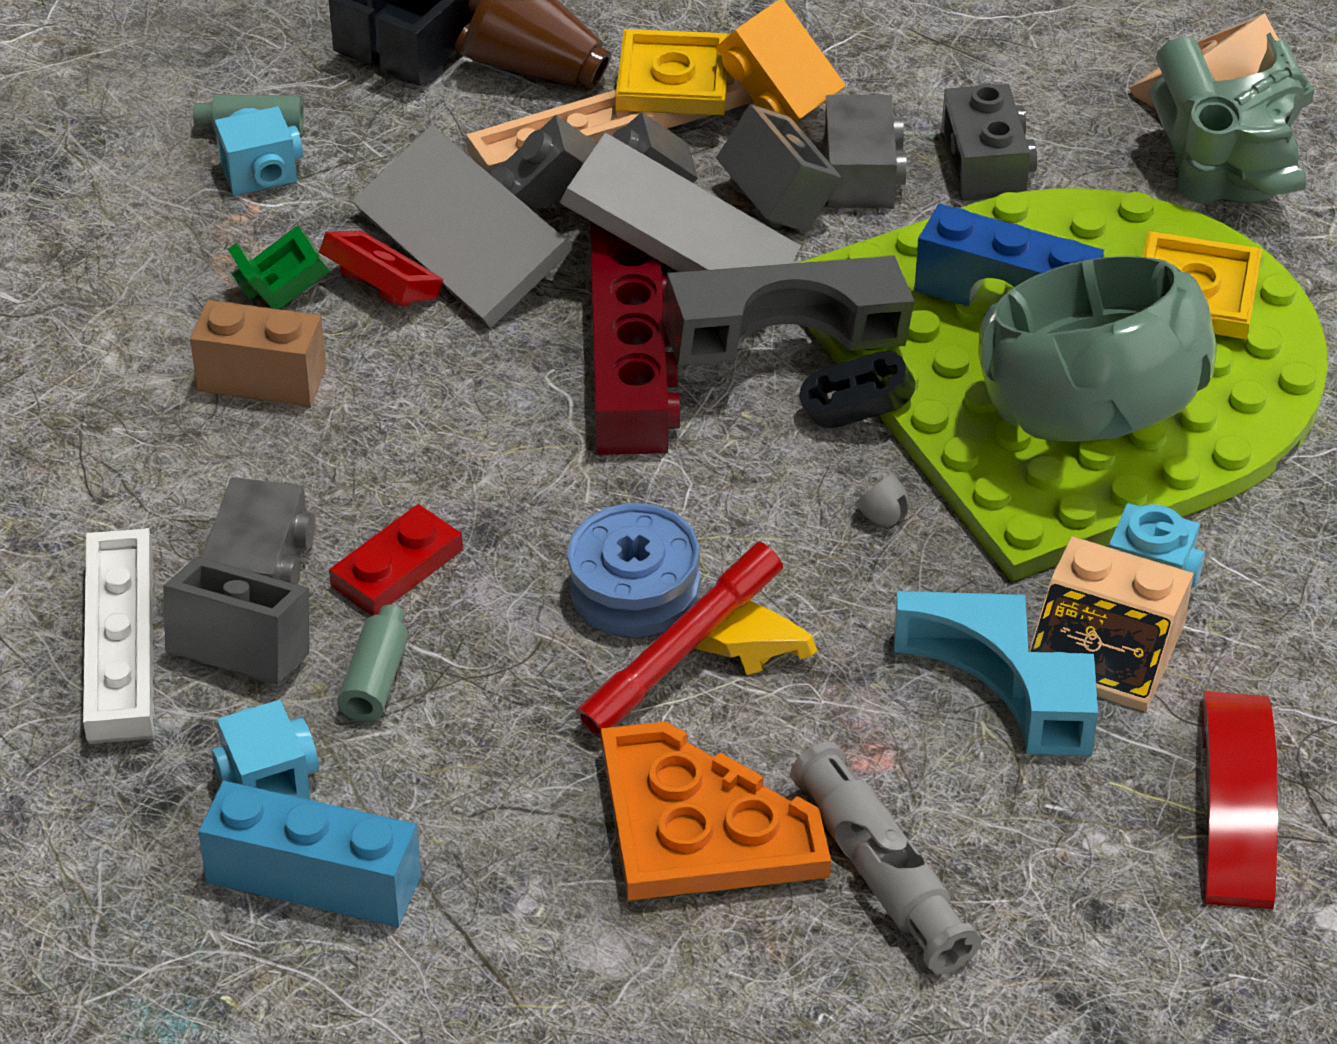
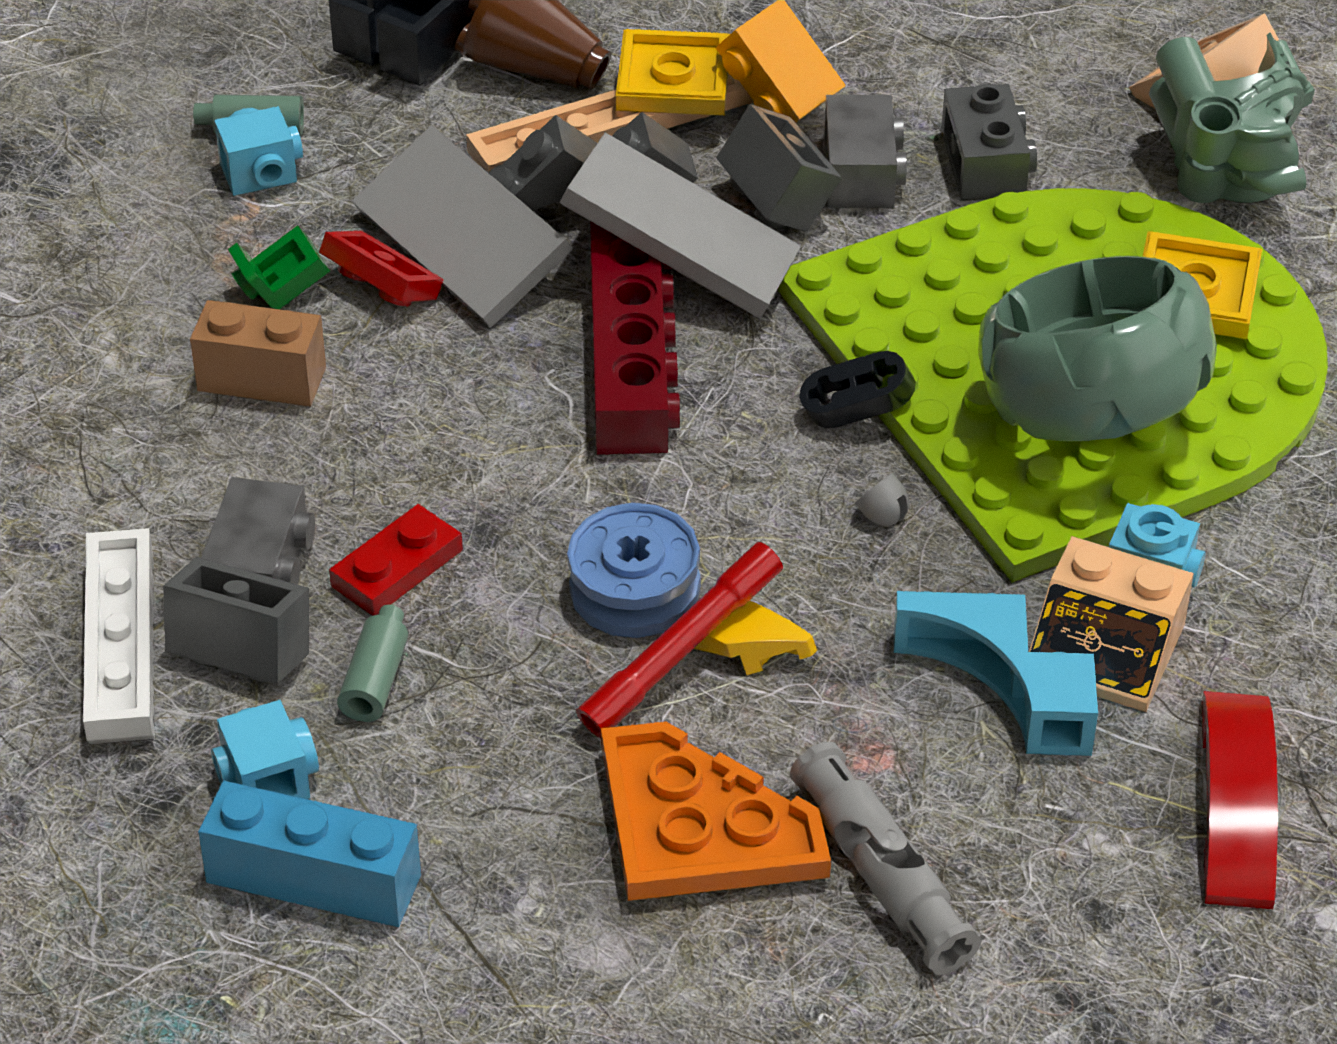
dark grey arch [662,256,915,365] -> none
blue arch [914,204,1104,307] -> none

